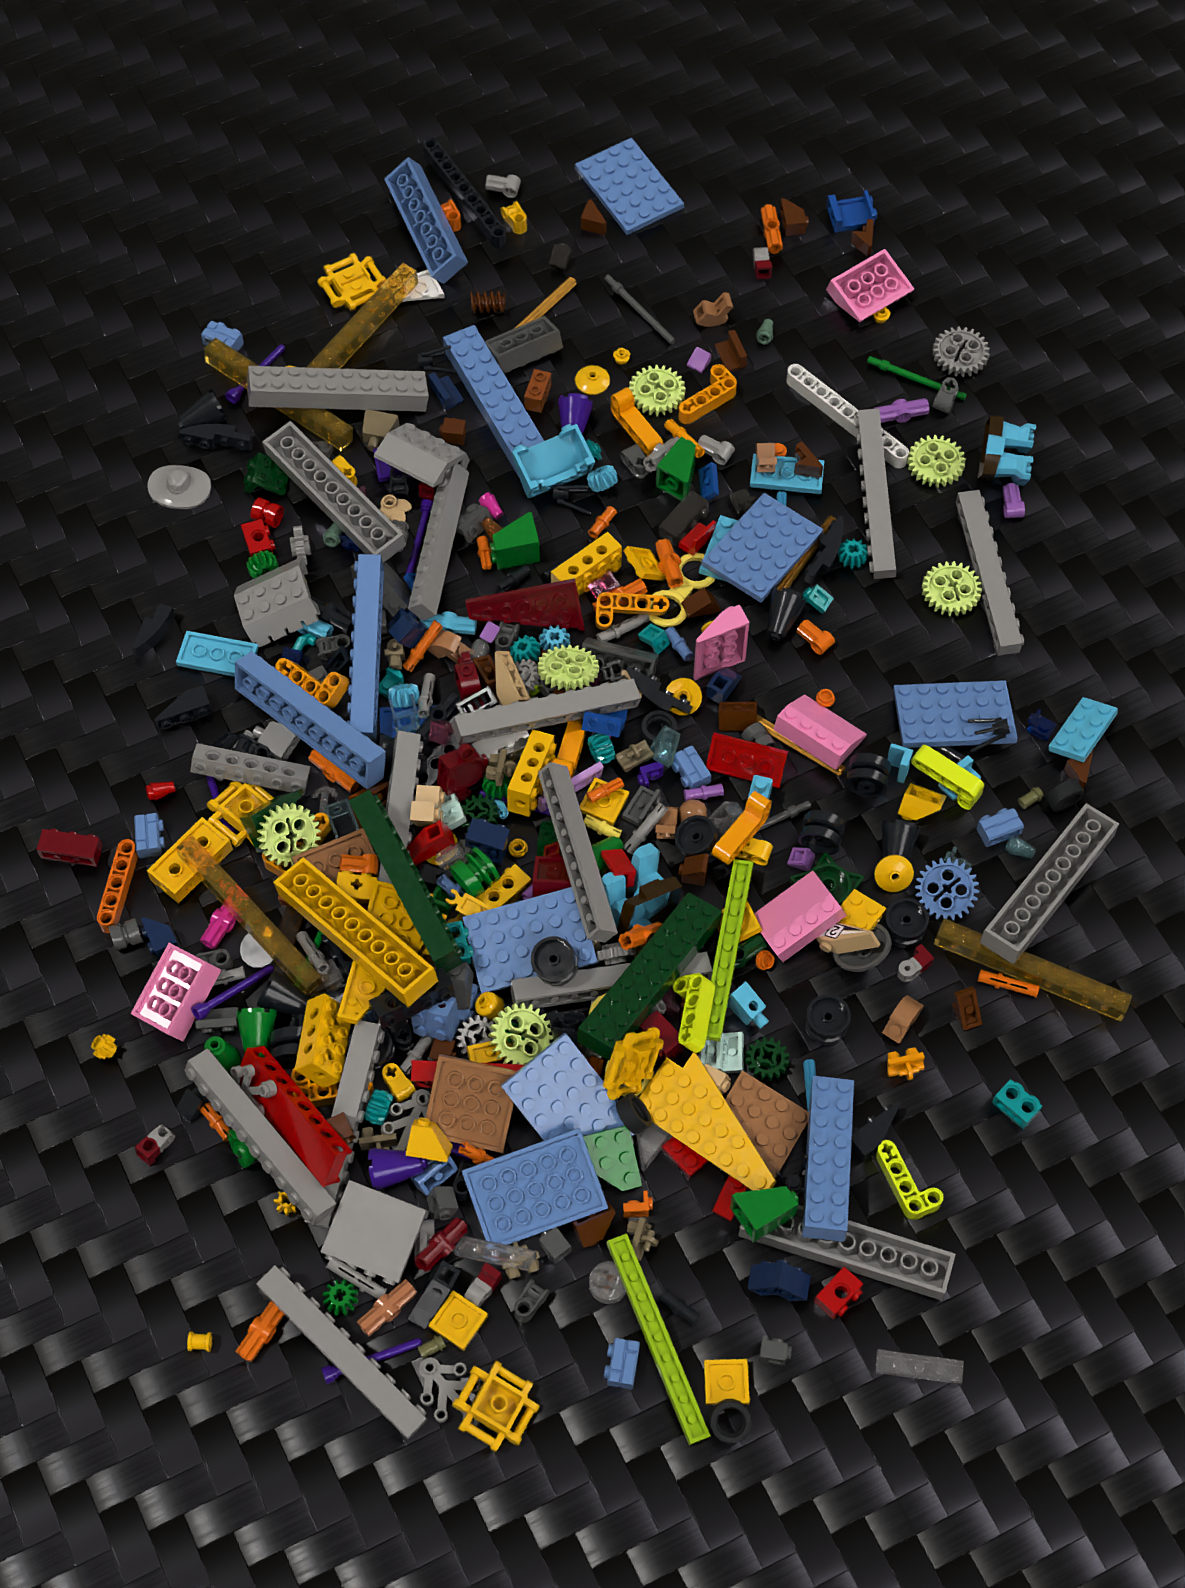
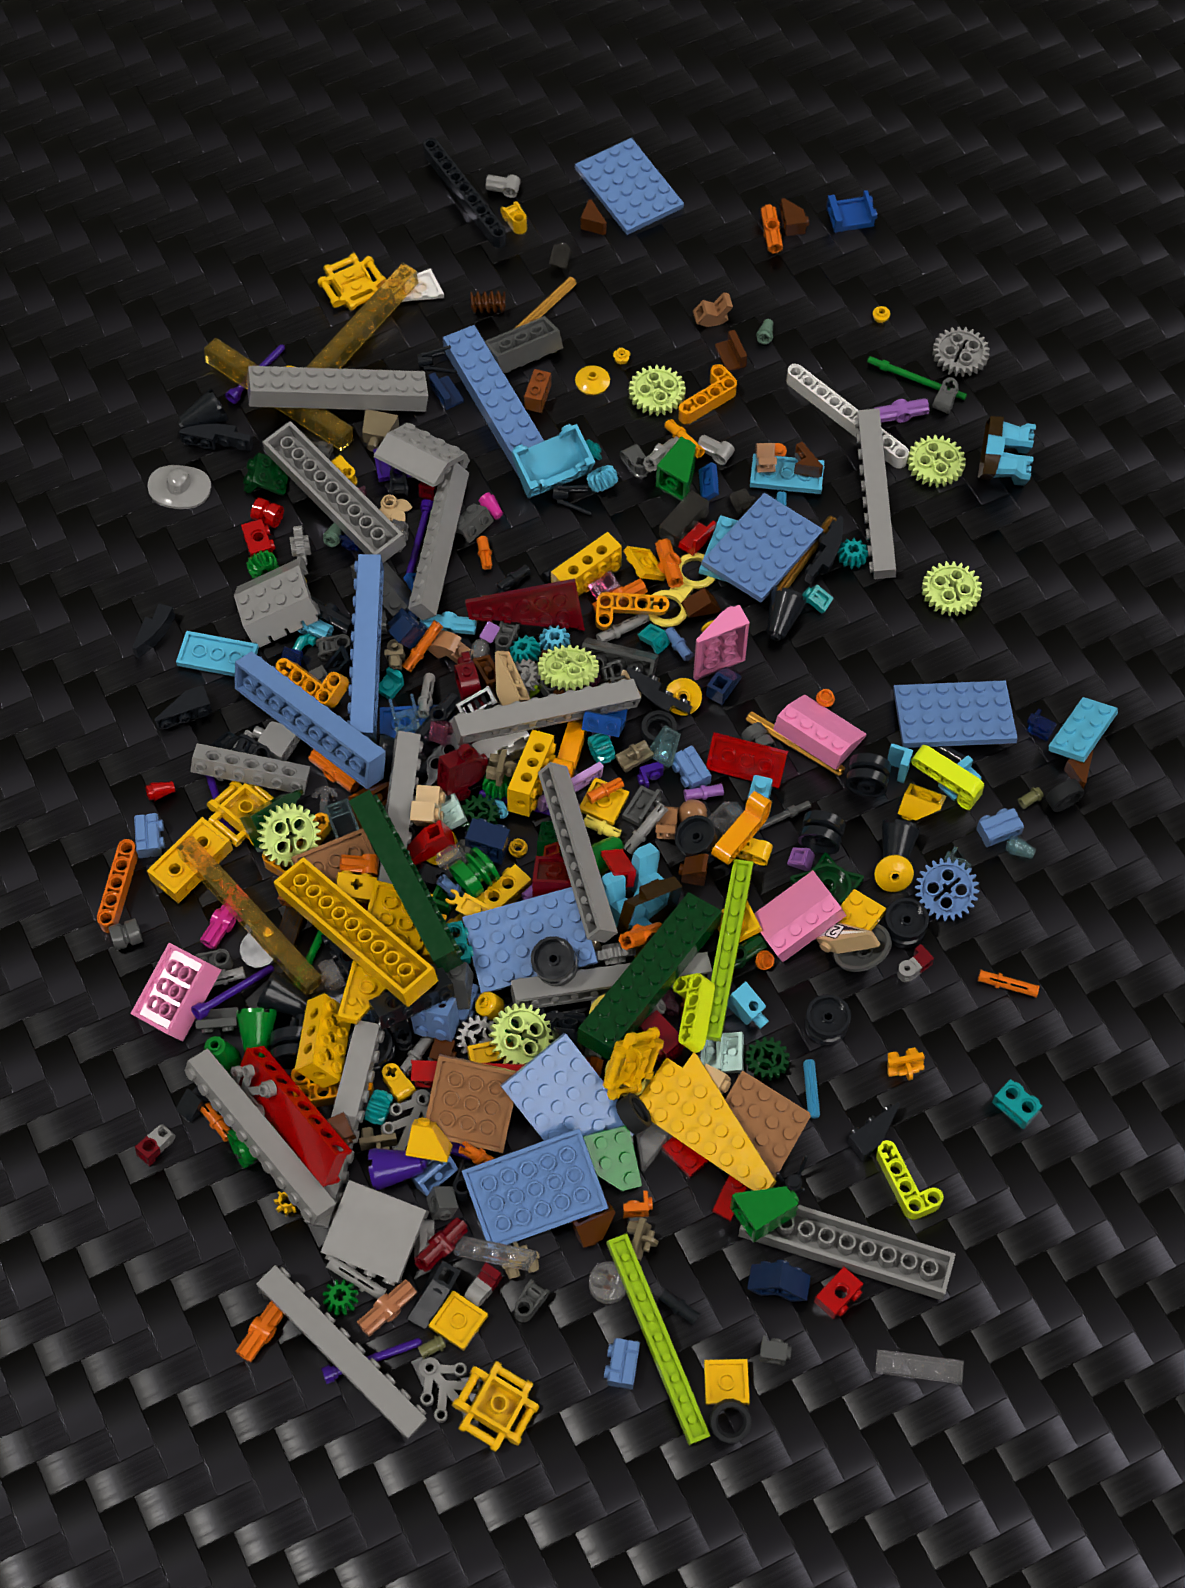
dark red brick [36,828,103,867] -> none
yellow gear [91,1034,117,1060] -> none
dark blue slope [140,917,179,959] -> none
yellow bush [187,1331,212,1352] -> none
medium blue brick [201,321,244,357] -> none
light grey pin [296,931,329,974] -> none
medium blue brick [385,158,468,284] -> none
medium azure gear [388,683,420,708] -> none
reddish brown brick [439,418,467,445] -> none
orange piece [440,199,461,232] -> none
clear orange cone [481,517,503,542] -> none
green slope [490,512,540,570] -> none
dark grey brick [539,1227,571,1264] -> none
dark purple cone [558,393,593,435] -> none
orange pin [588,506,617,539] -> none
dark grey bar [604,275,676,345] -> none
light orange beam [611,387,664,456] -> none
medium lavender slope [687,347,711,373] -> none
reddish brown panel [719,702,757,731] -> none
leg [753,247,772,279] -> none
orange piece [797,620,835,655] -> none
medium blue brick [802,1076,854,1242] -> none
bright pink slope [826,249,914,322] -> none
reddish brown slope [851,219,874,257] -> none
medium nougat brick [882,995,924,1043] -> none
clear yellow brick [934,918,1132,1021] -> none
reddish brown slope [952,986,982,1031] -> none
light grey brick [956,490,1024,656] -> none
black plant [967,717,1010,753] -> none
light grey brick [980,803,1119,965] -> none
medium lavender piece [1002,483,1025,518] -> none

